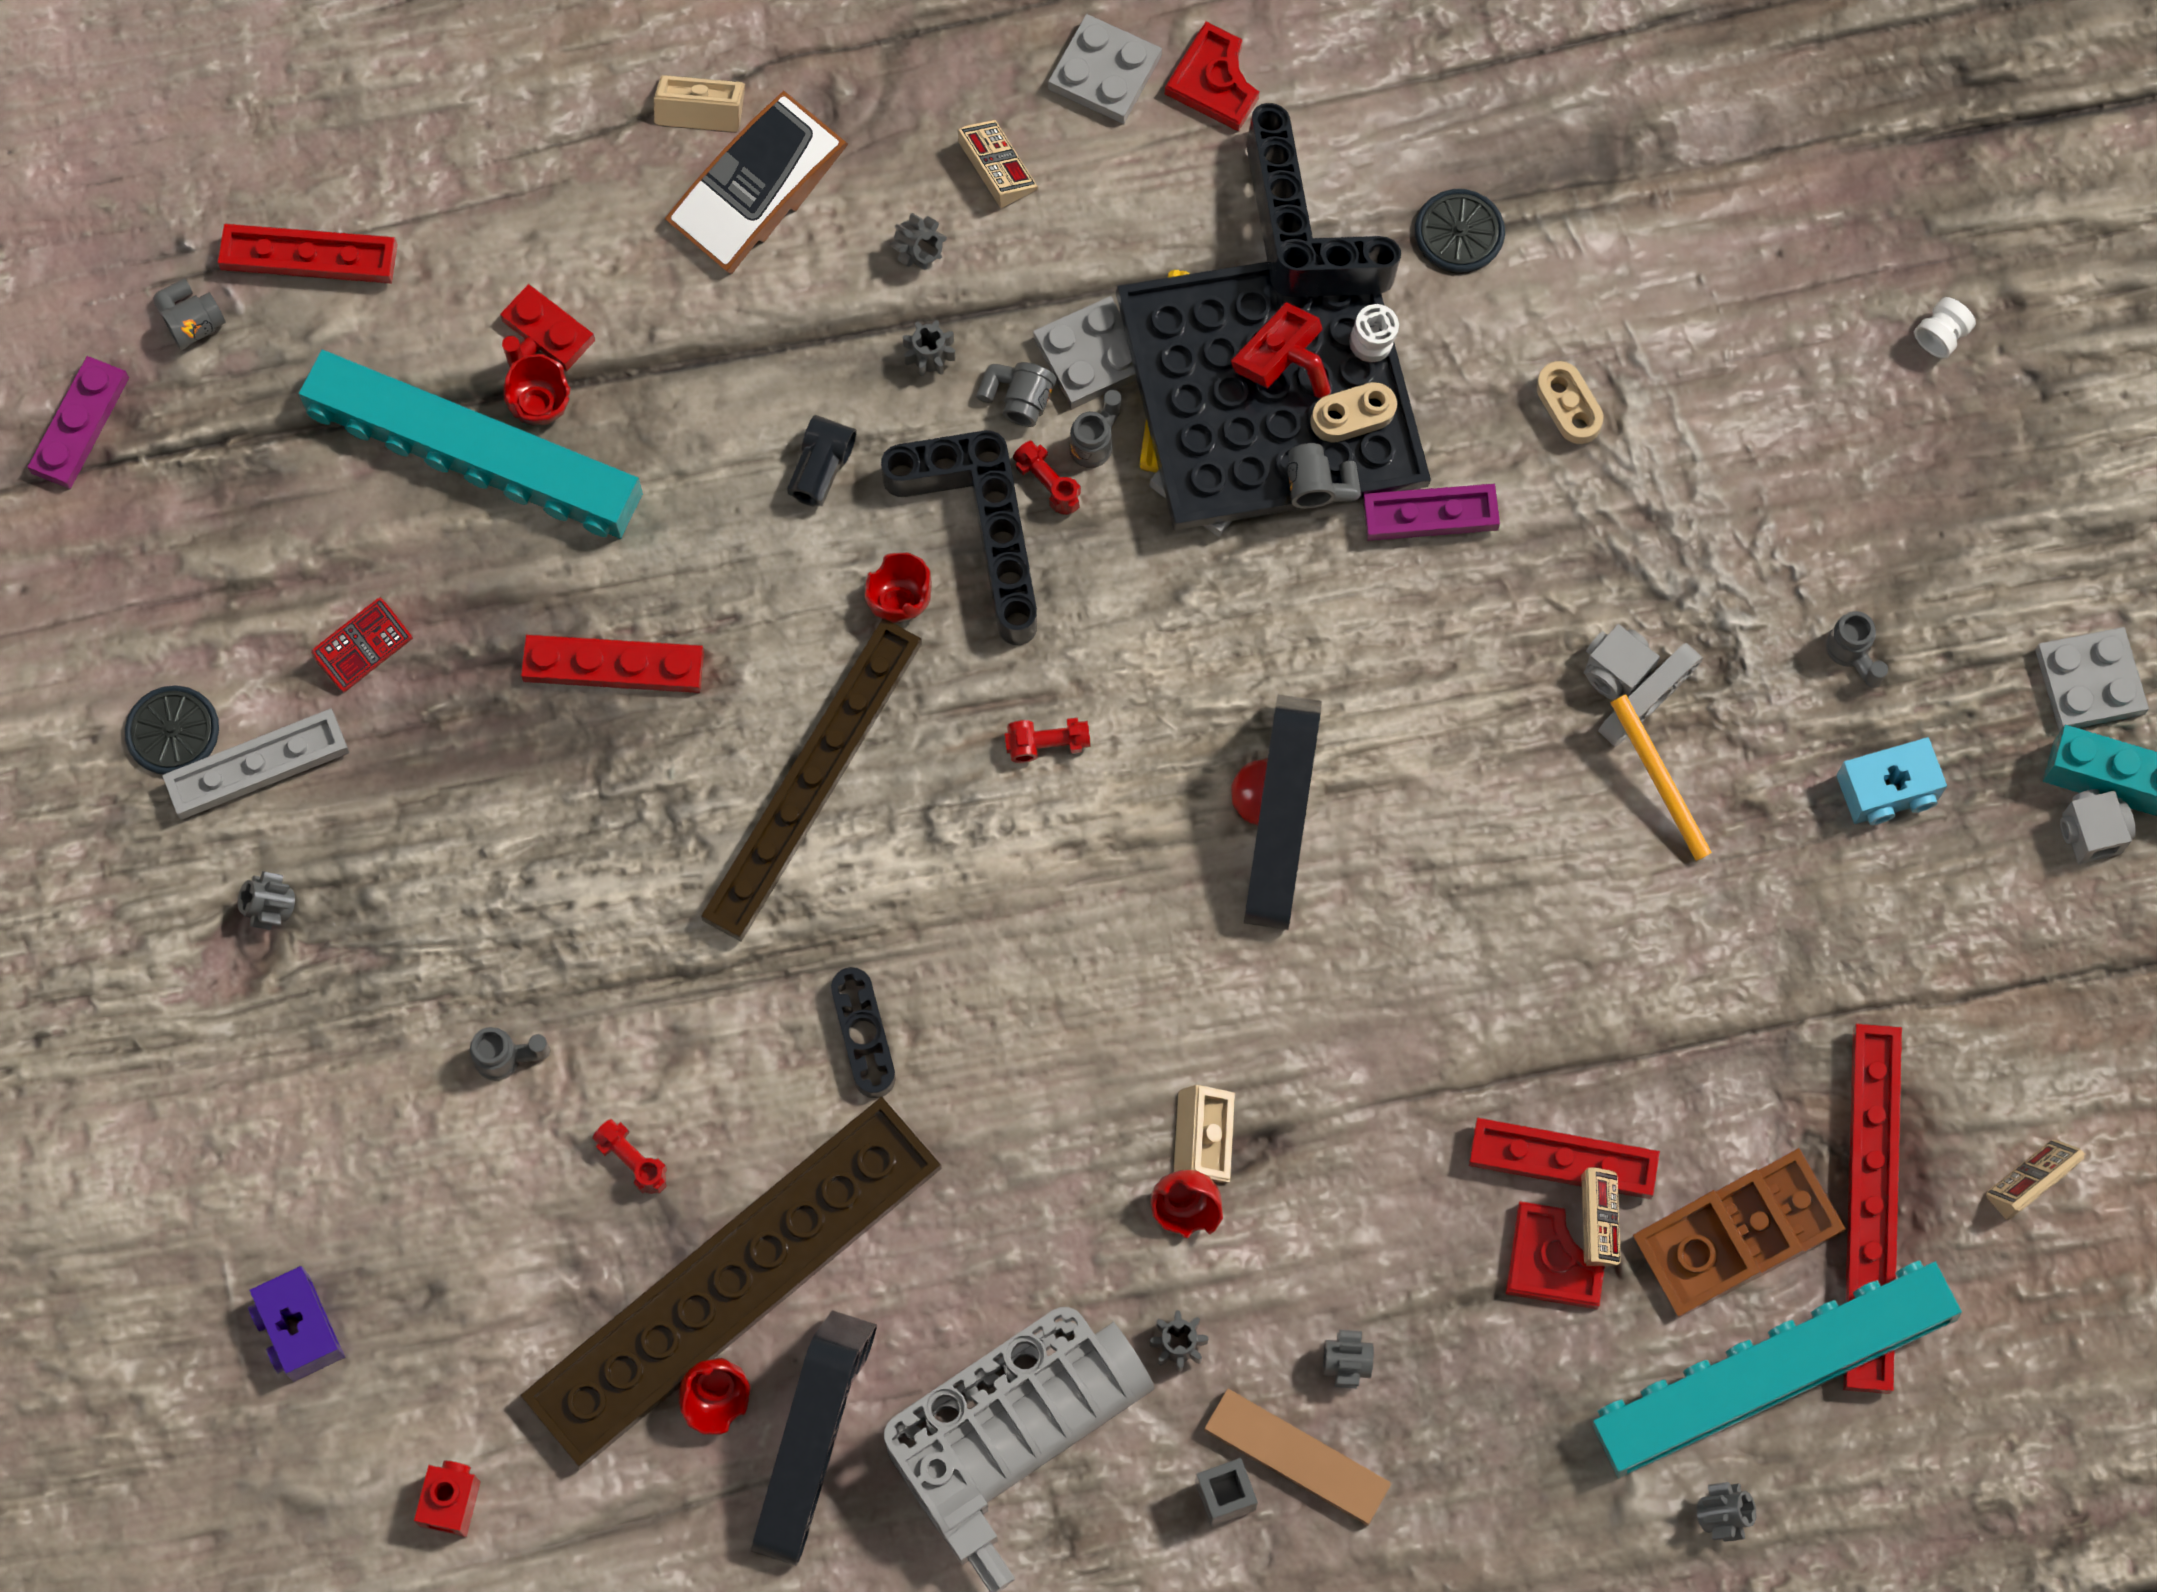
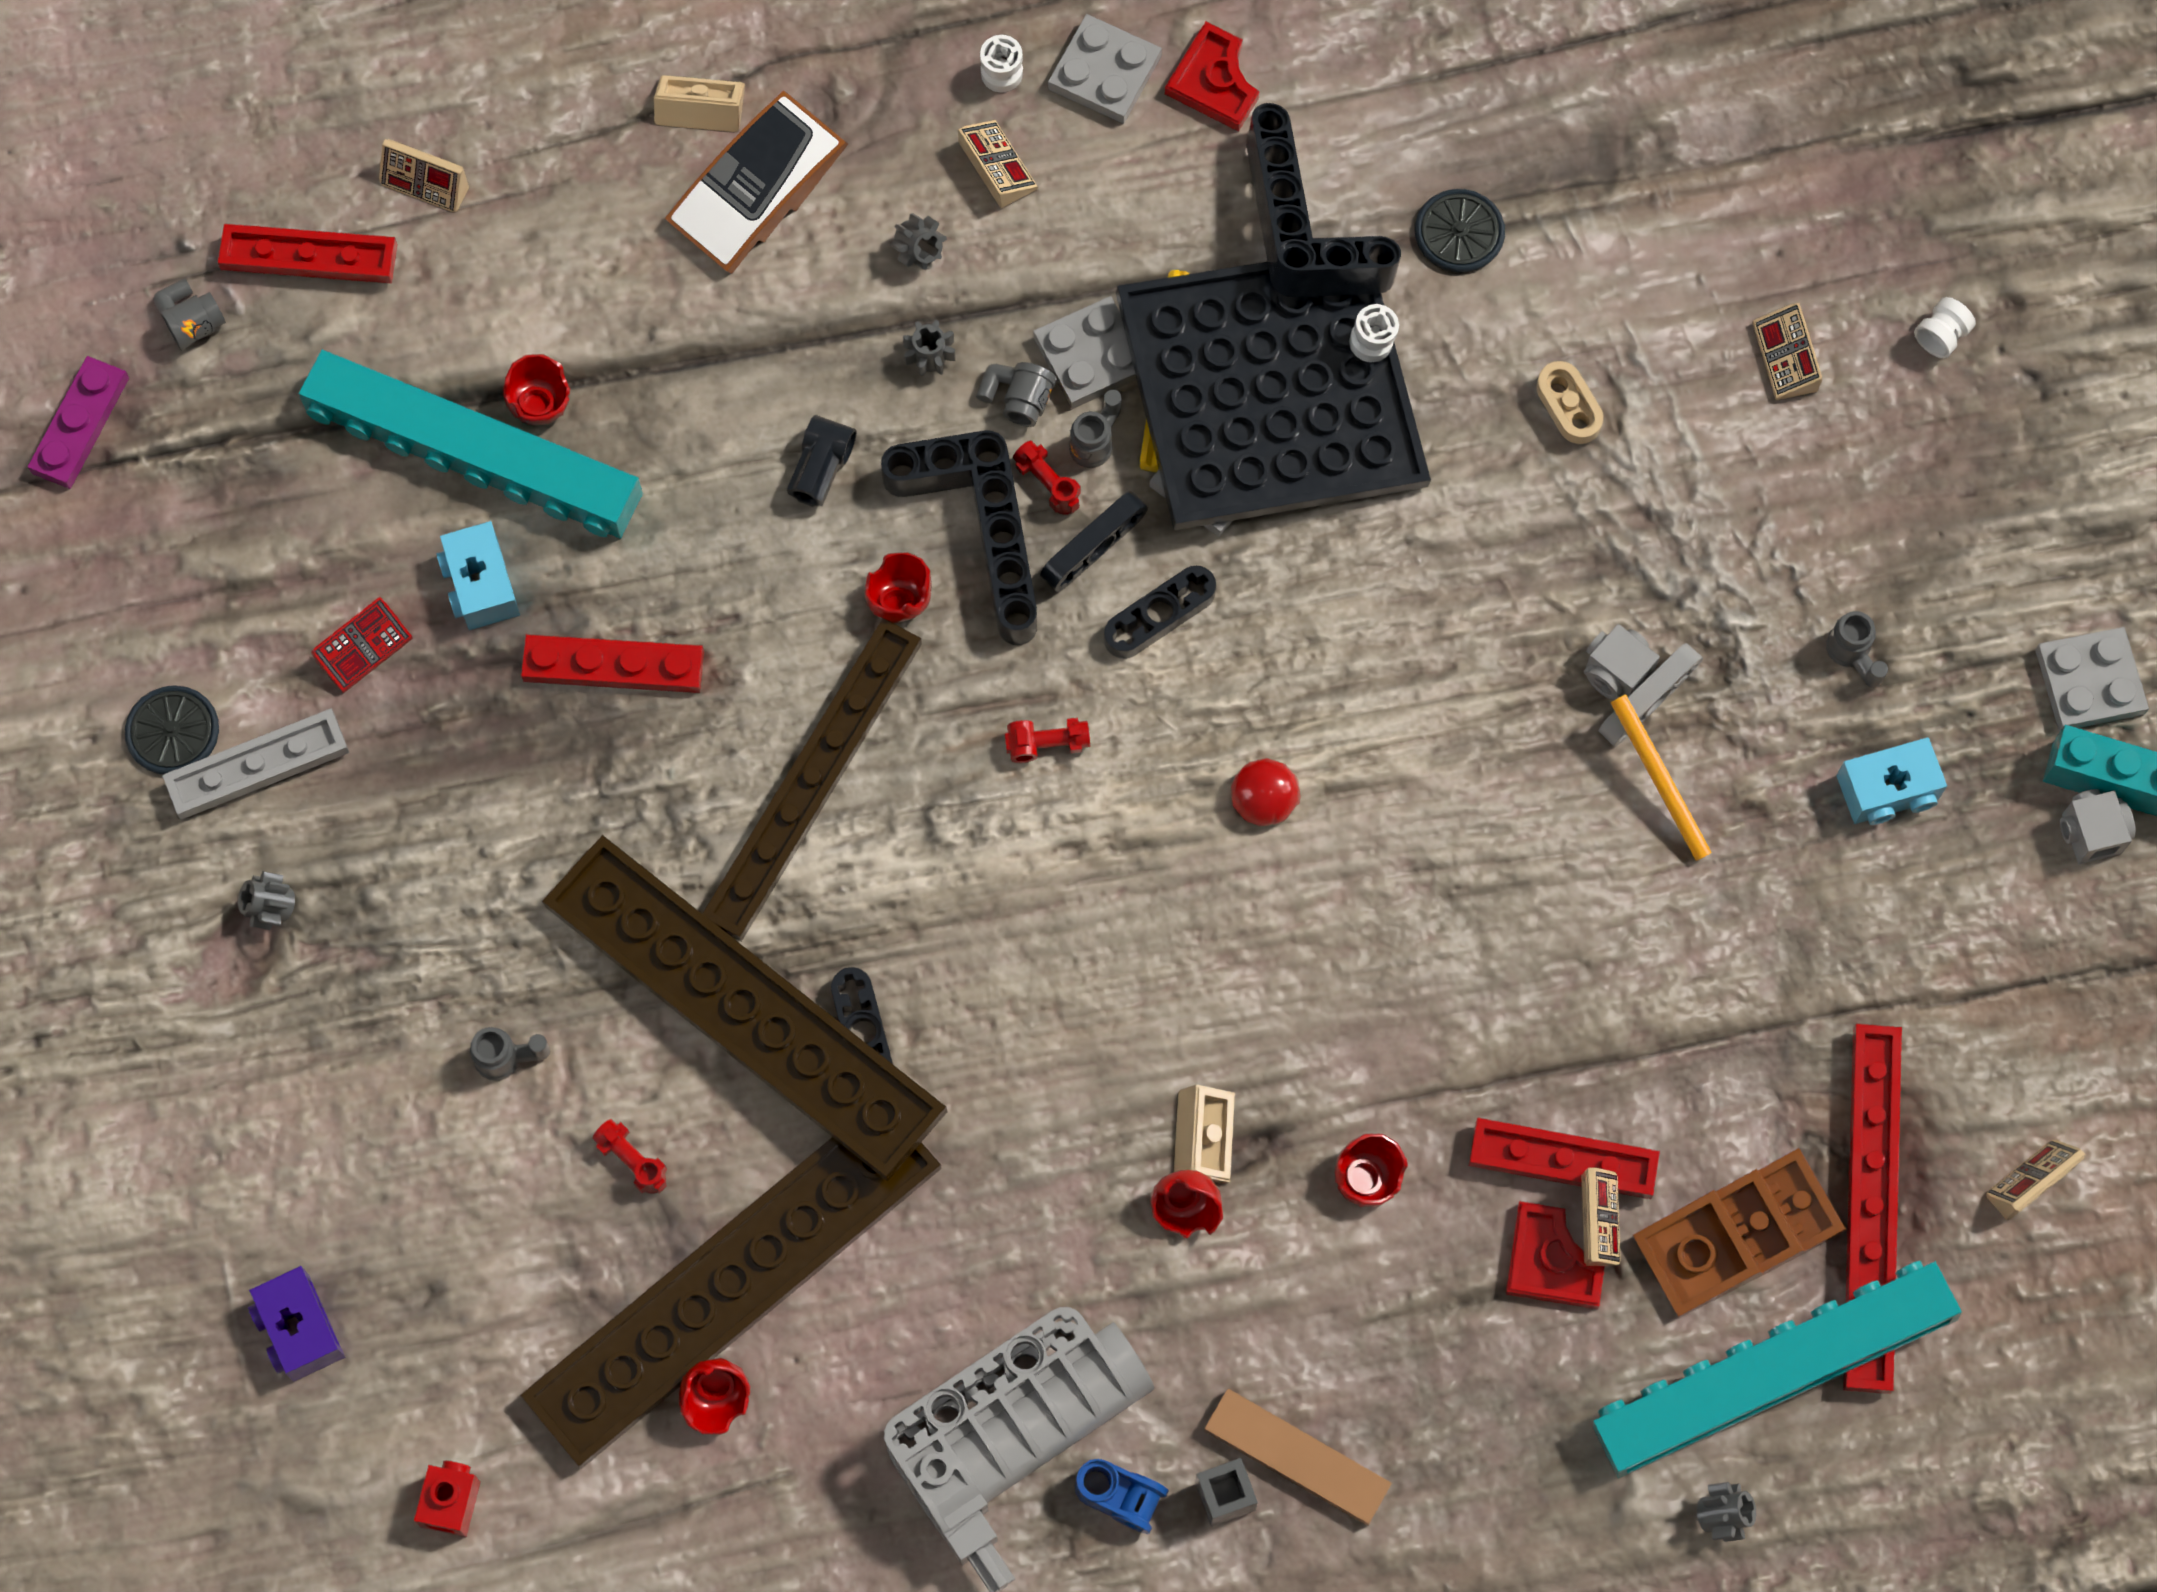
red plate [500,283,595,371] -> none
black beam [751,1310,877,1566] -> none
dark grey gear [1150,1310,1209,1372] -> none
red plate [1231,302,1331,398] -> none
black beam [1244,694,1322,930] -> none
dark grey piece [1287,443,1361,509] -> none
tan plate [1311,383,1397,442] -> none
dark grey gear [1323,1330,1374,1389] -> none
magenta plate [1363,483,1500,541] -> none
none -> slope [379,139,469,212]
none -> medium azure brick [436,521,520,630]
none -> dark brown plate [542,835,948,1181]
none -> white wheel [980,35,1023,93]
none -> black beam [1040,491,1148,592]
none -> blue piece [1074,1459,1169,1534]
none -> black beam [1104,565,1216,659]
none -> red hair [1334,1134,1408,1207]
none -> slope [1752,303,1822,401]

